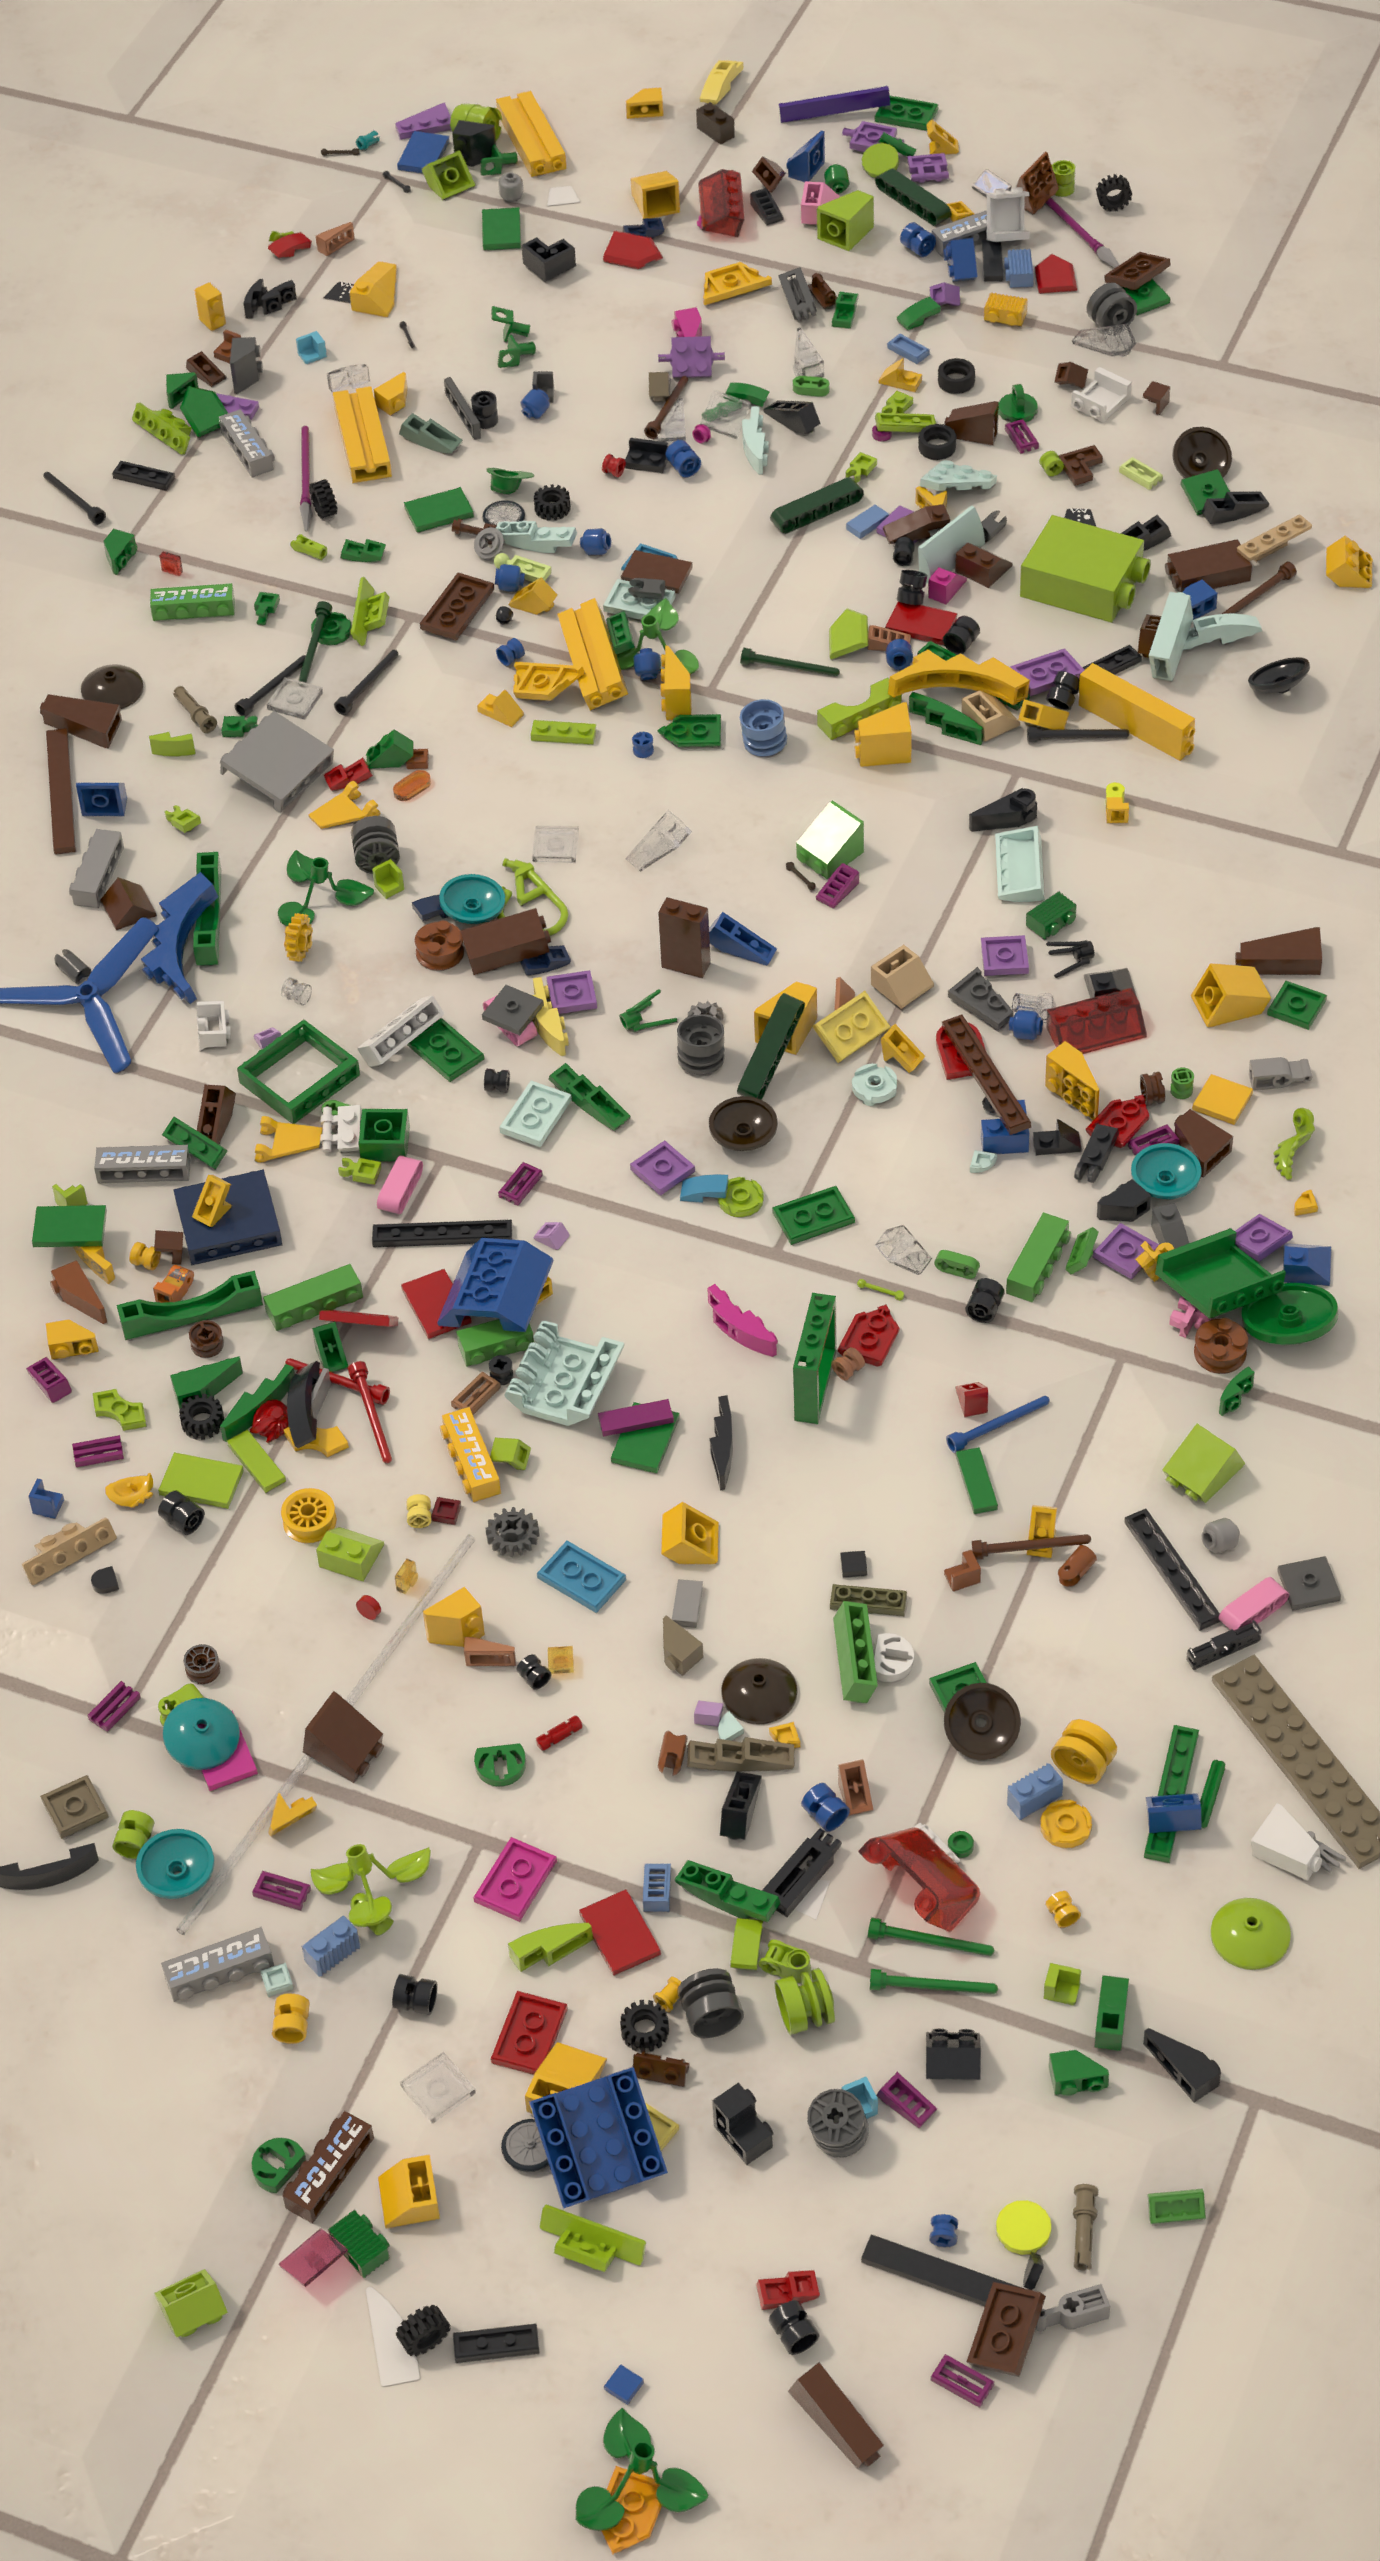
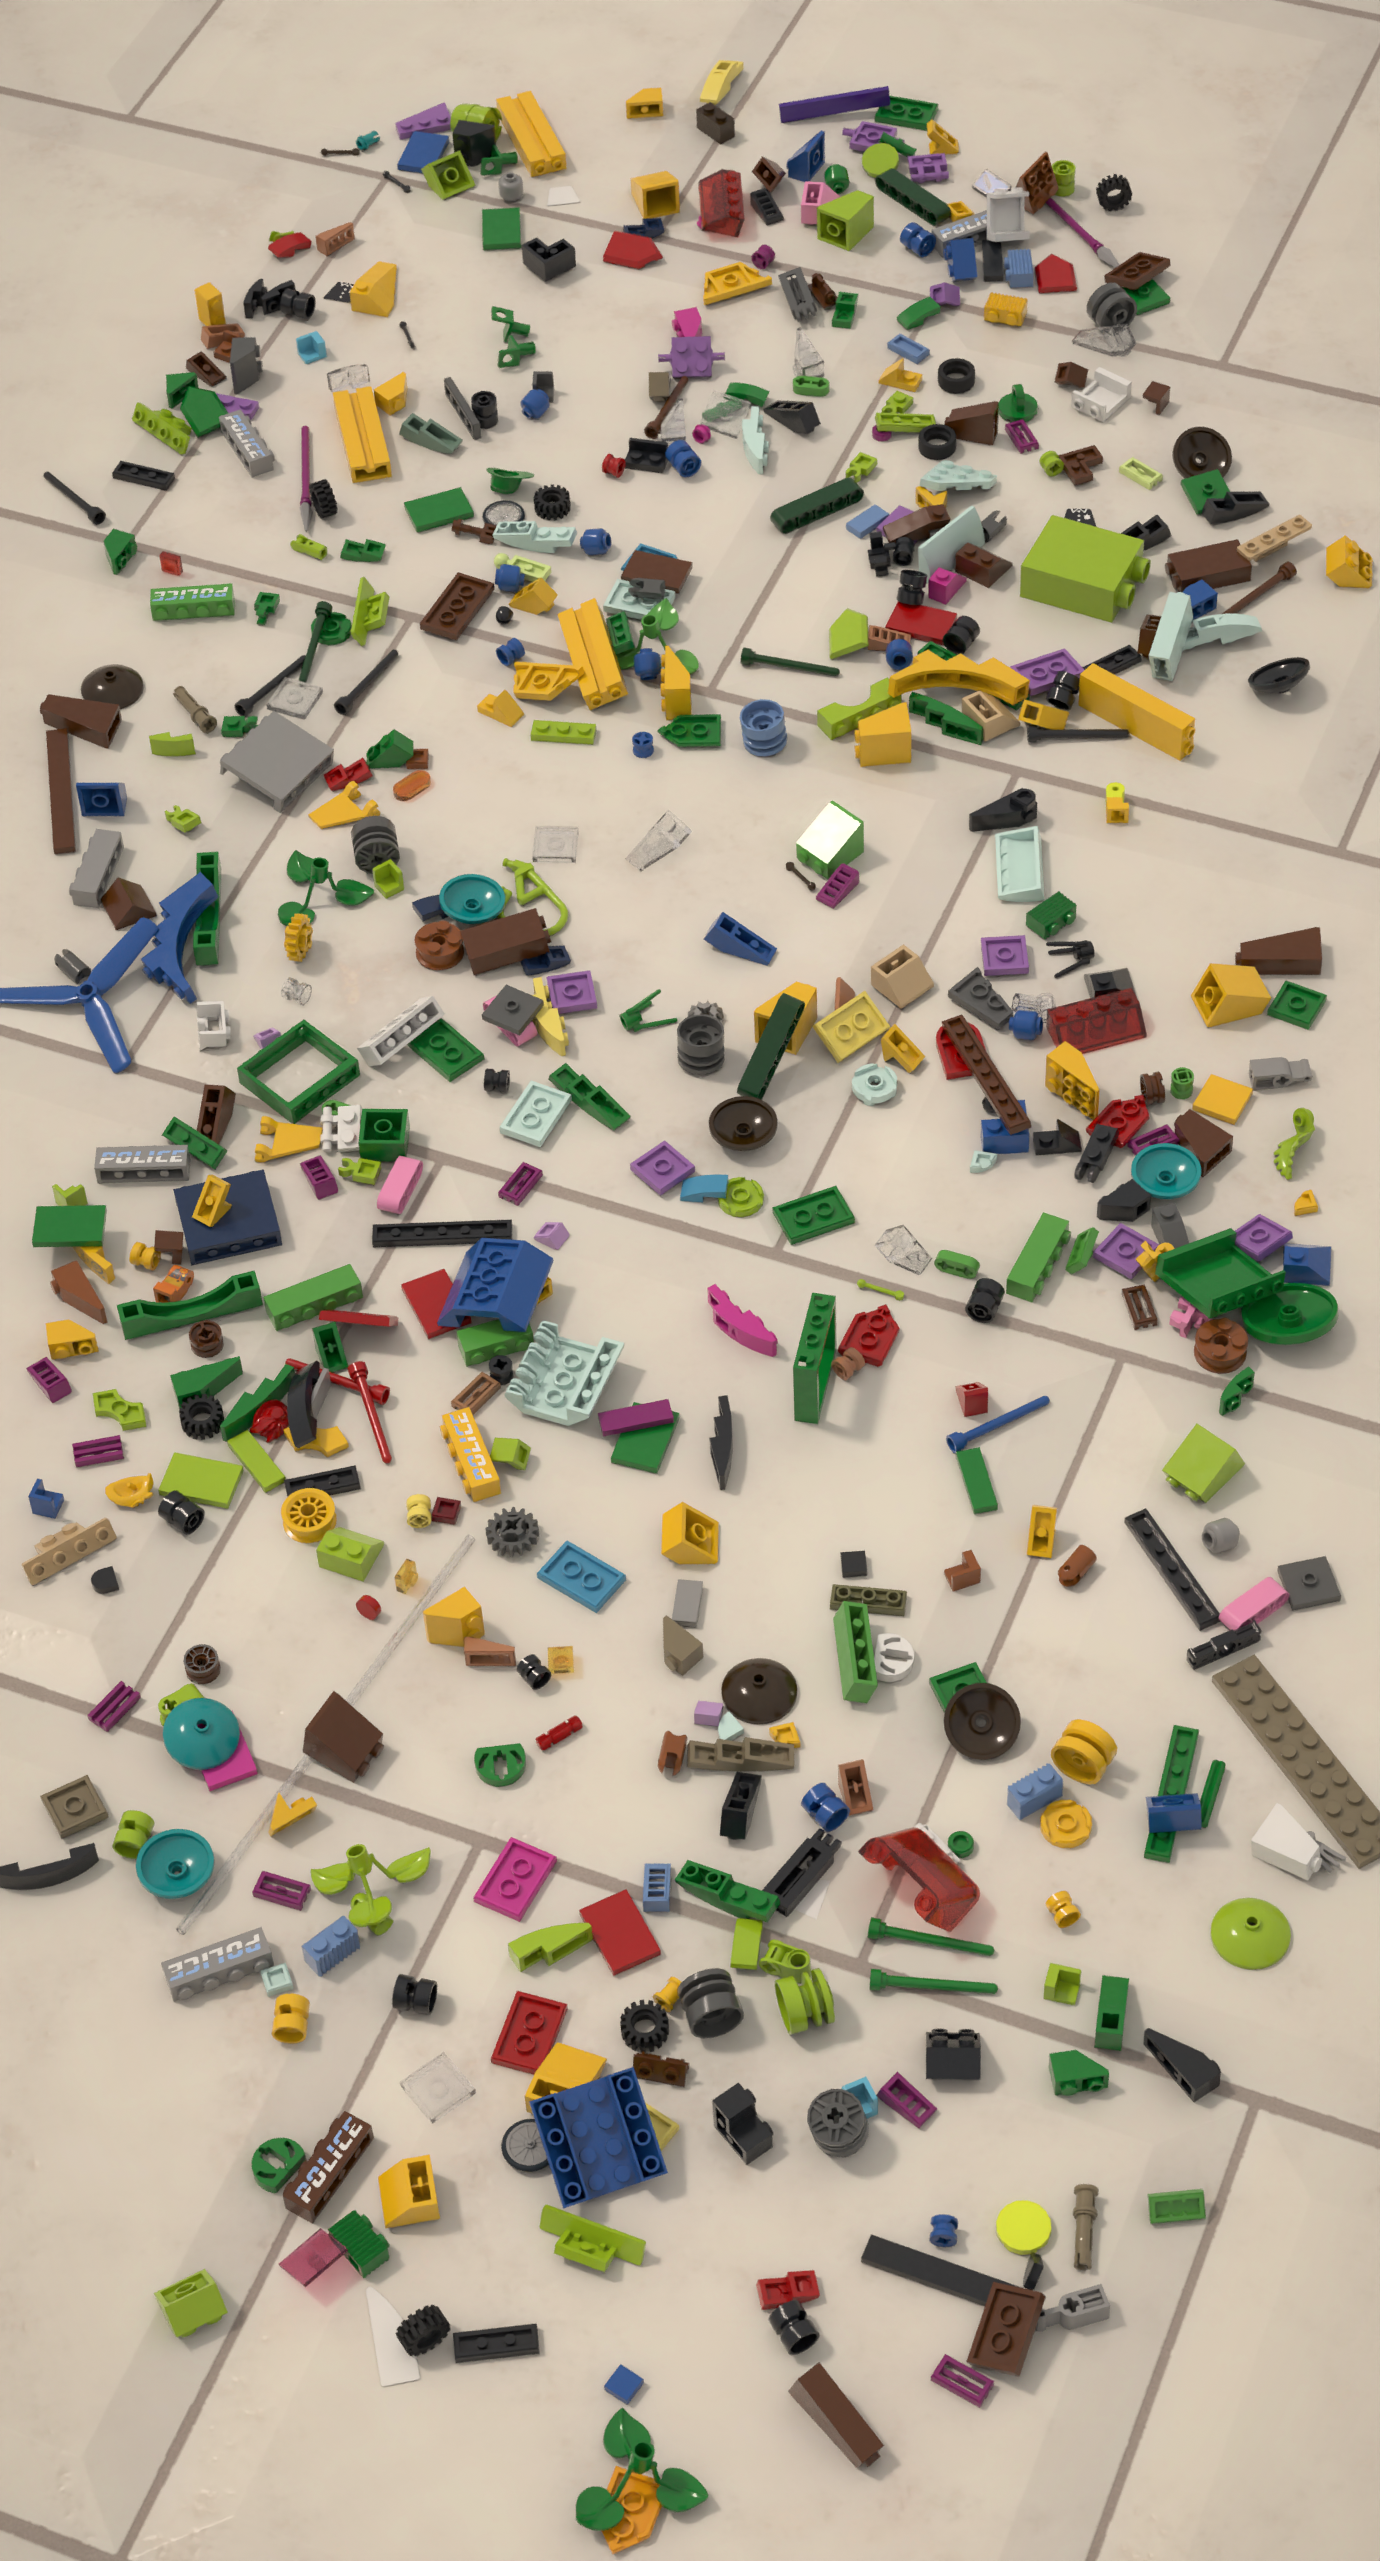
light grey gear [474,527,505,560] -> none
reddish brown brick [658,897,711,978] -> none
reddish brown piece [972,1534,1092,1560] -> none
none -> nougat slope [201,323,245,349]
none -> black wheel [280,288,316,319]
none -> black tile [284,1465,361,1497]
none -> magenta slope [300,1155,338,1200]
none -> magenta wheel [751,245,775,269]
none -> black piece [868,531,896,577]
none -> reddish brown tile [1122,1284,1158,1330]

